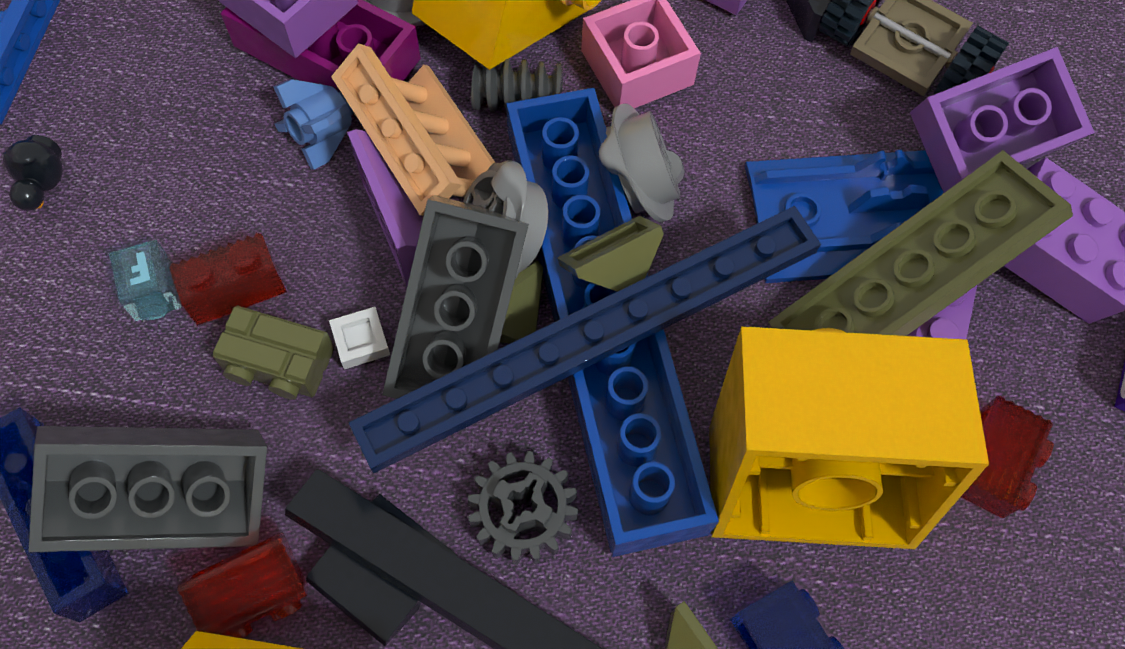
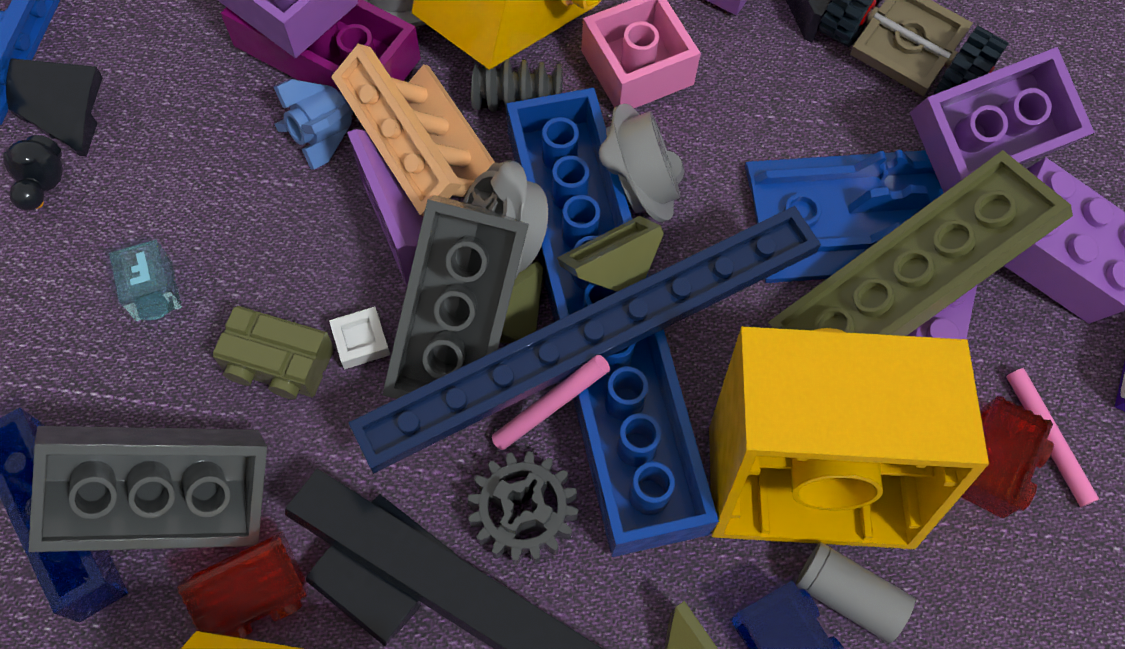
clear red brick [169,232,287,326] -> none
none -> black slope [6,58,103,157]
none -> bright pink bar [492,355,610,450]
none -> light grey pin [795,542,916,644]
none -> bright pink bar [1006,368,1099,508]

